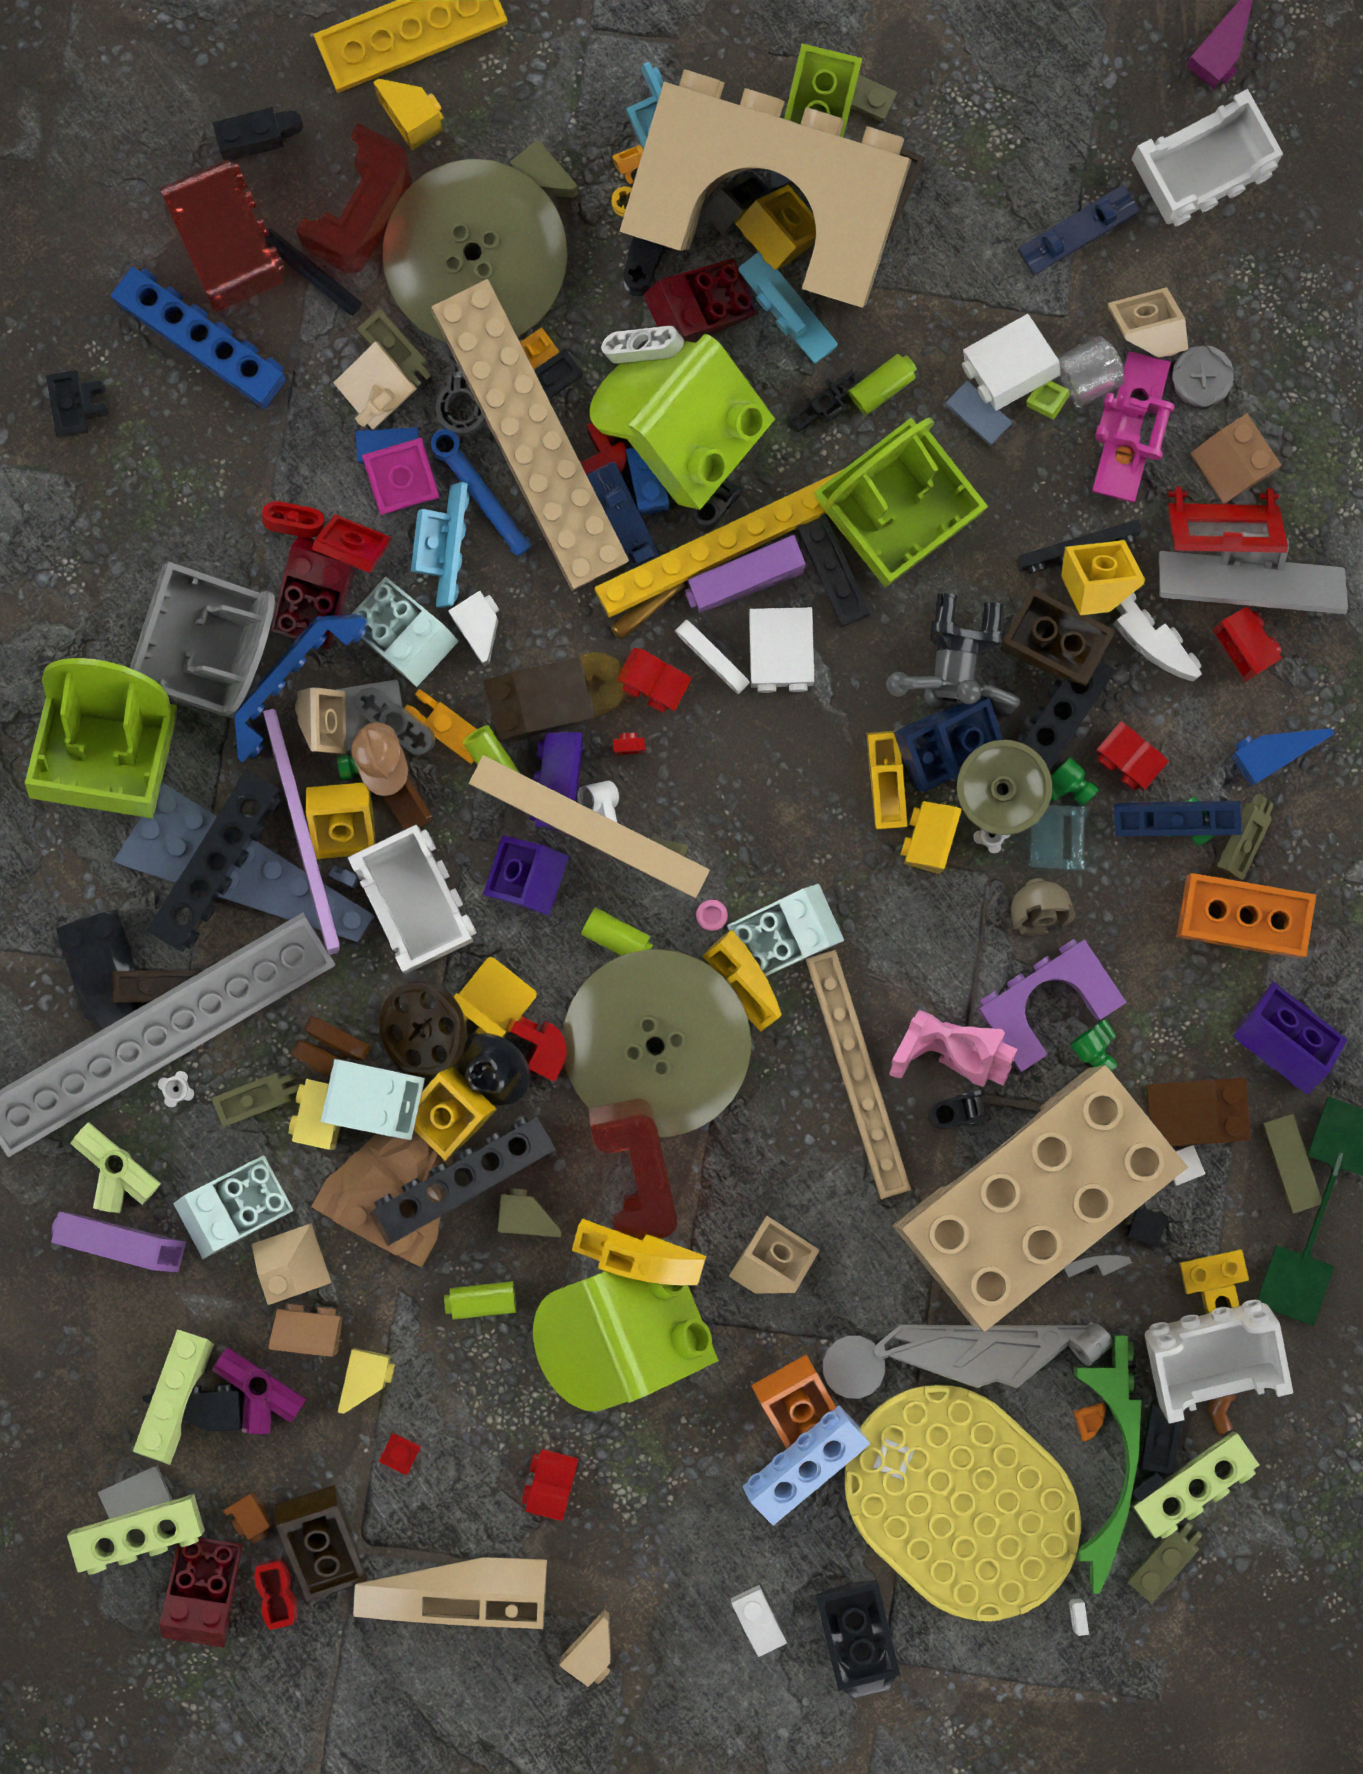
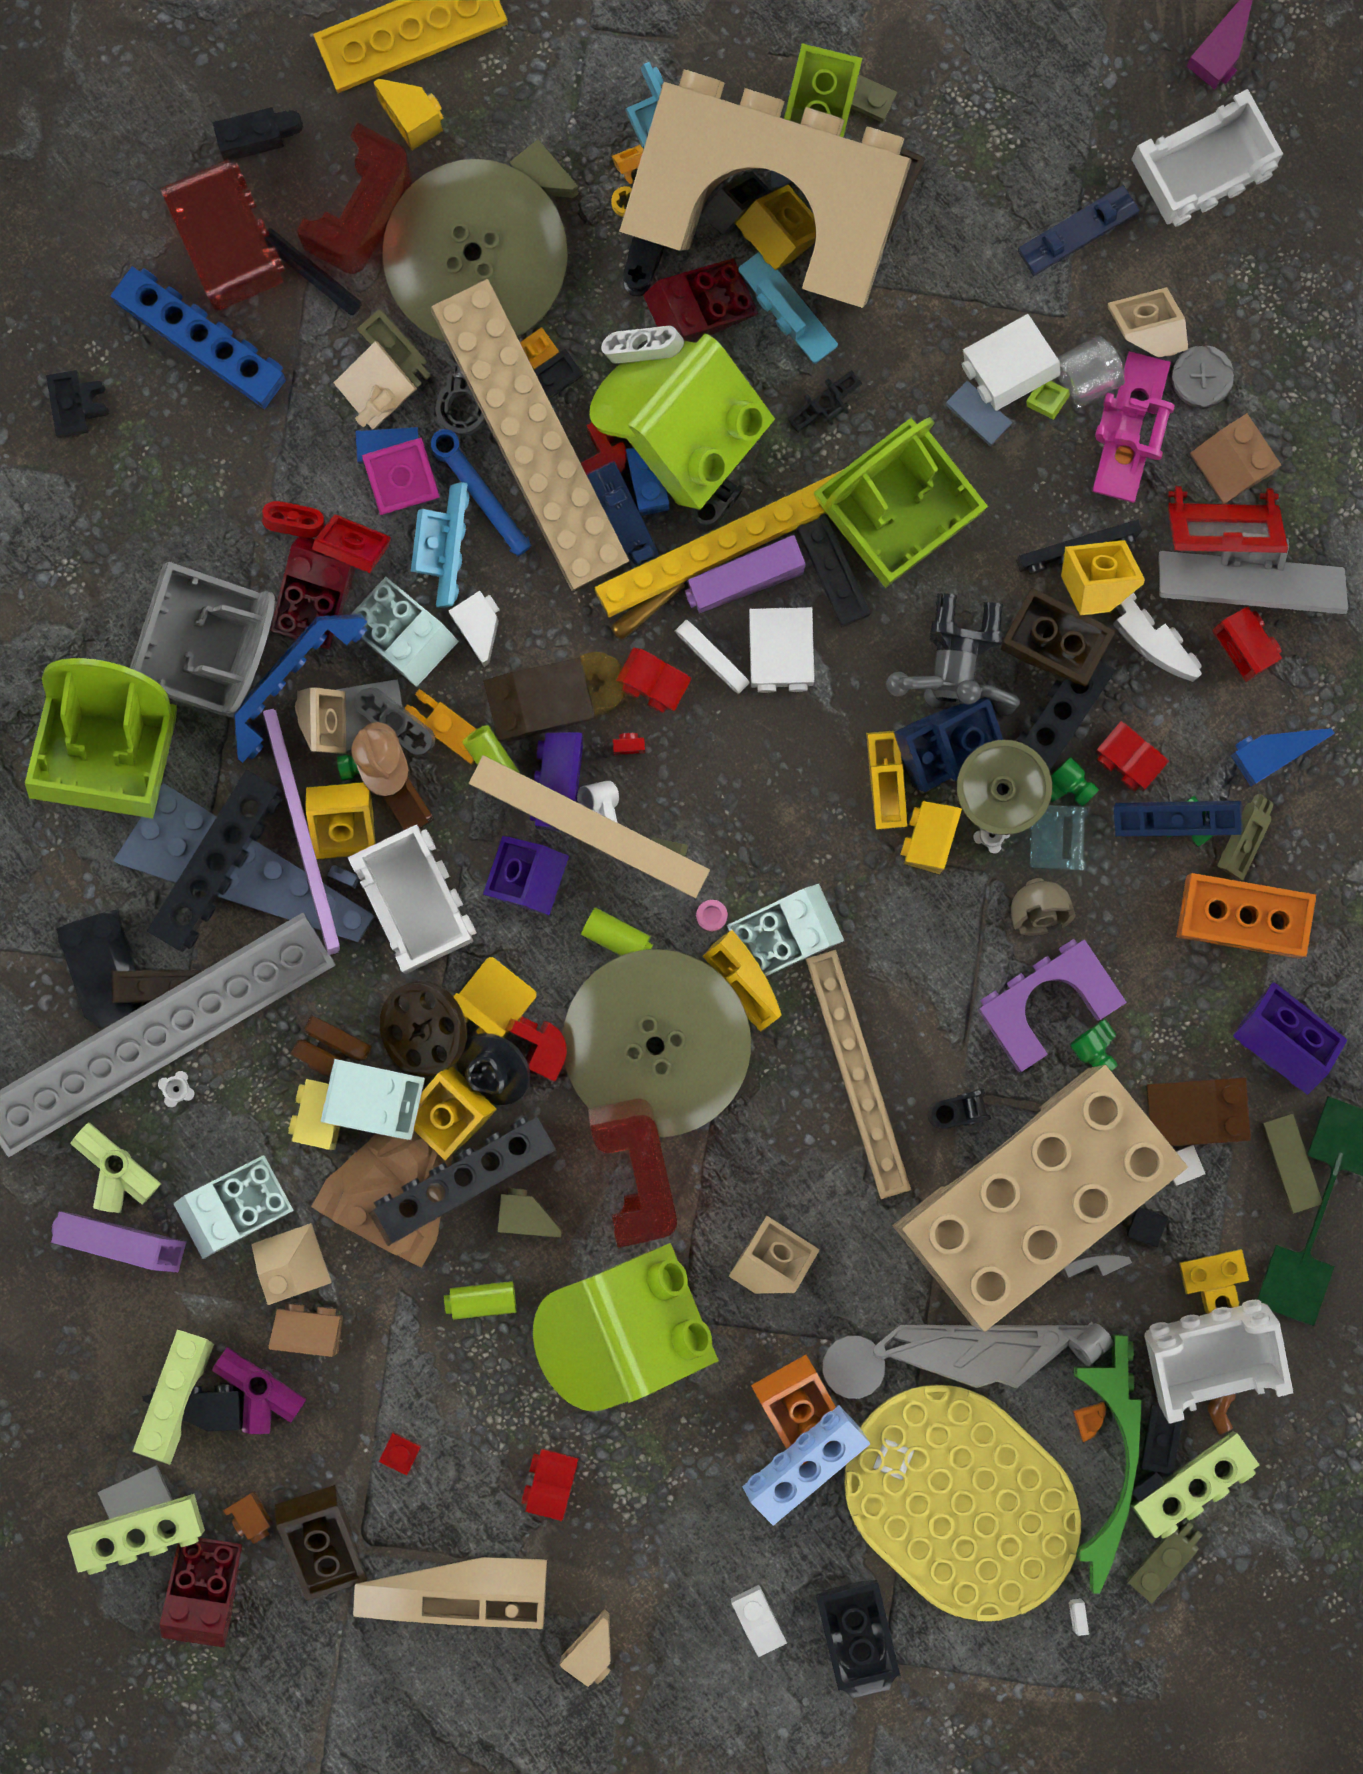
olive hinge [212,1072,299,1128] -> none
red brick [254,1557,298,1630] -> none
light yellow slope [338,1348,395,1414] -> none
yellow slope [572,1219,706,1285] -> none
lime brick [848,354,917,416] -> none
bright pink hips [889,1010,1018,1087] -> none

